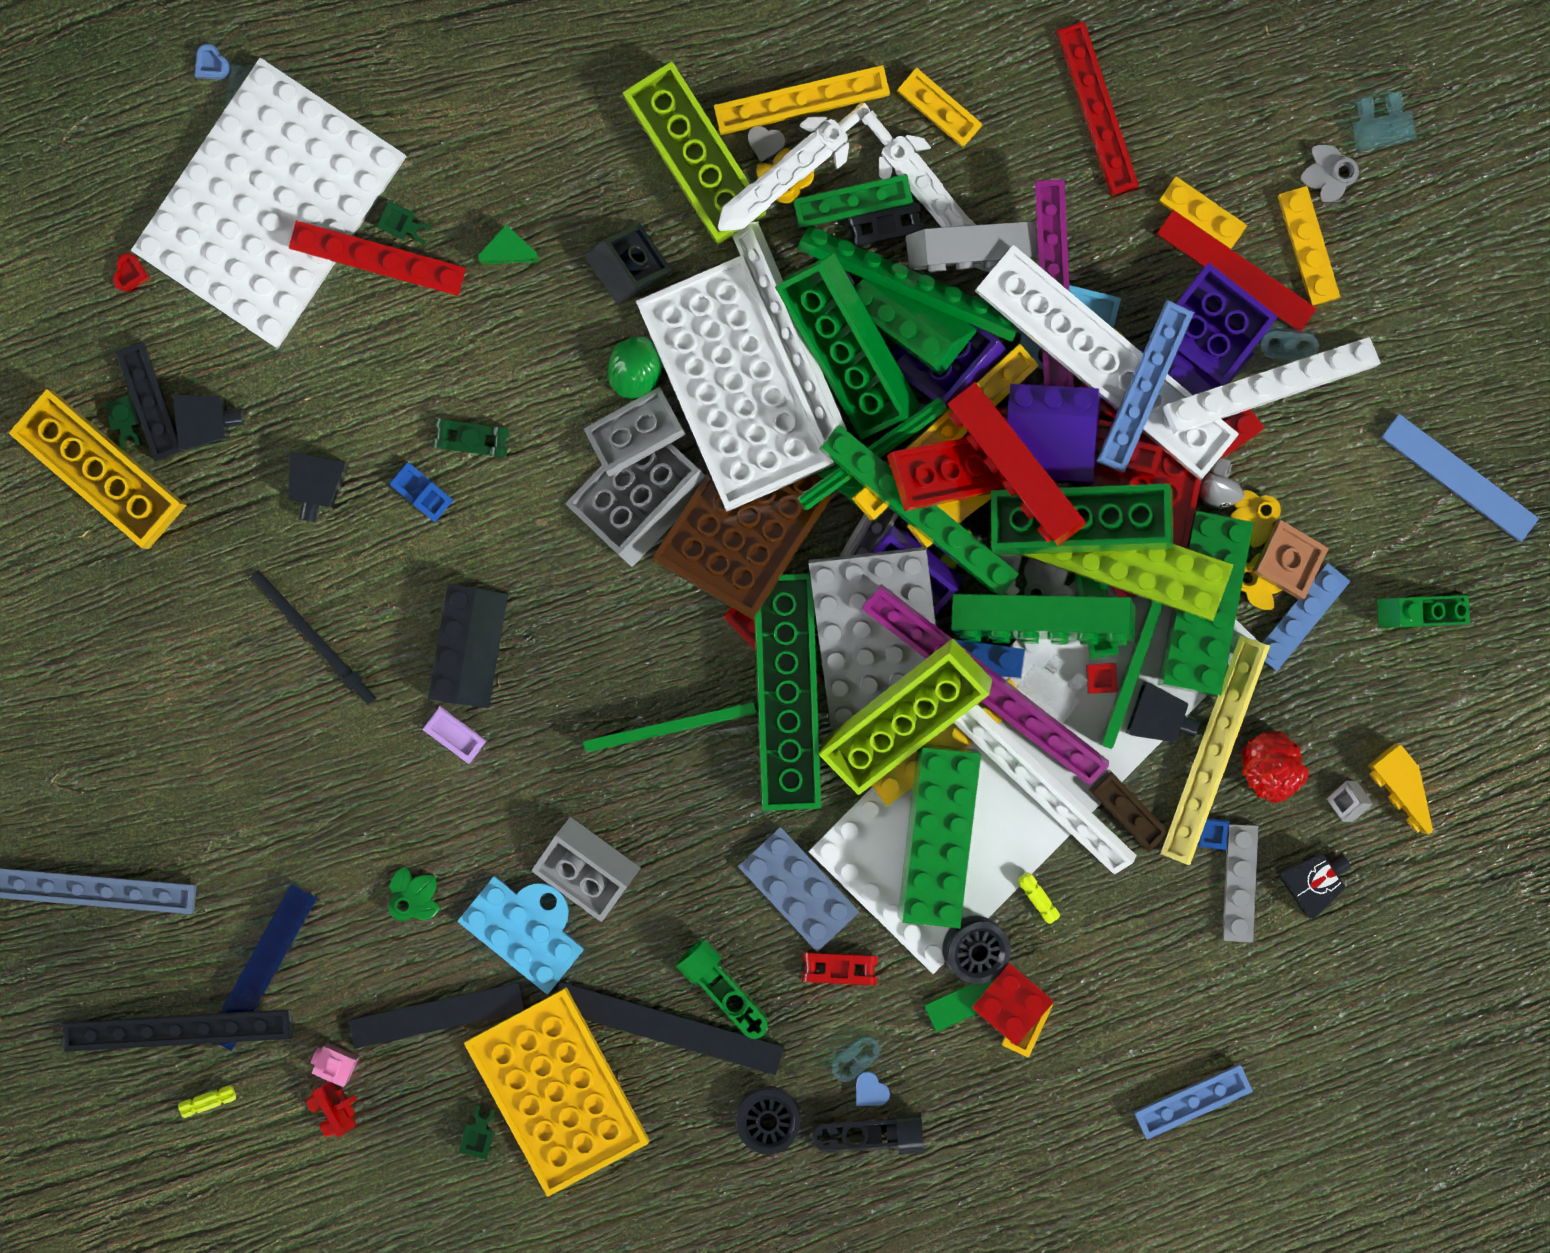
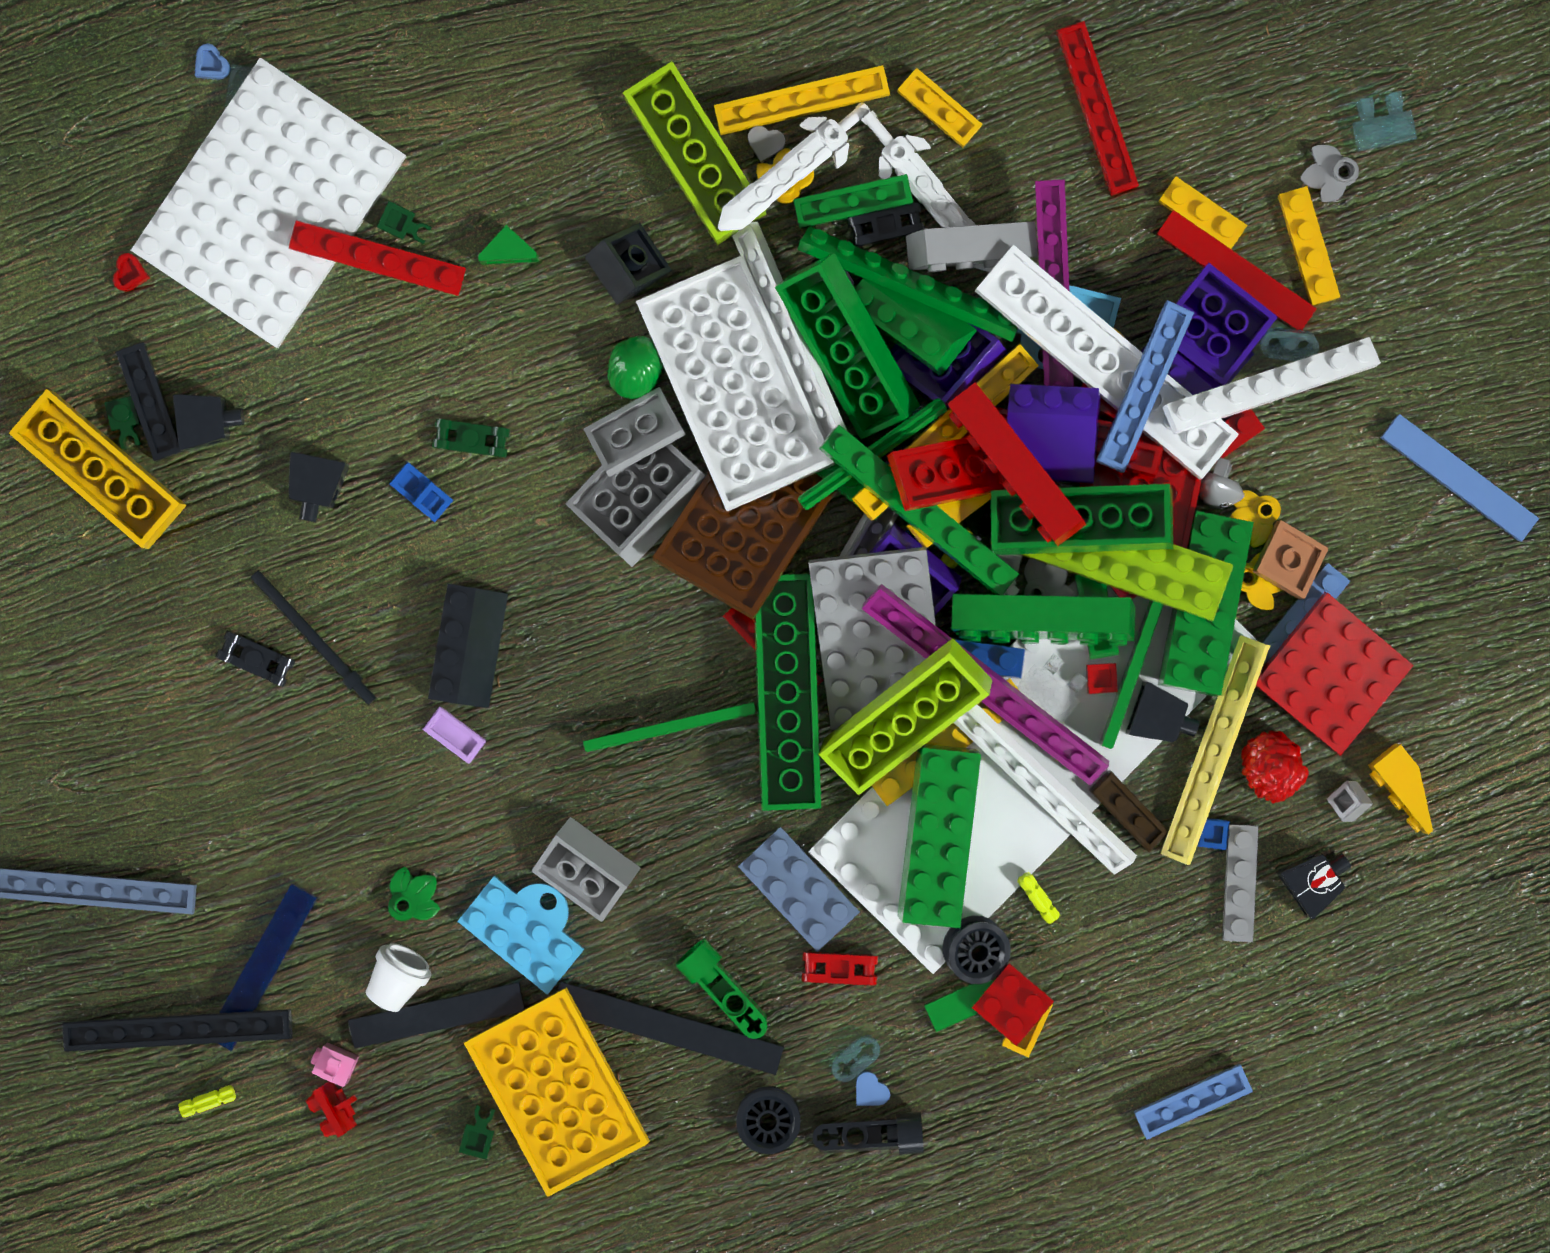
green slope [1377,595,1470,628] -> none
none -> black plate [215,630,295,687]
none -> white piece [366,944,431,1012]
none -> red plate [1256,592,1414,756]

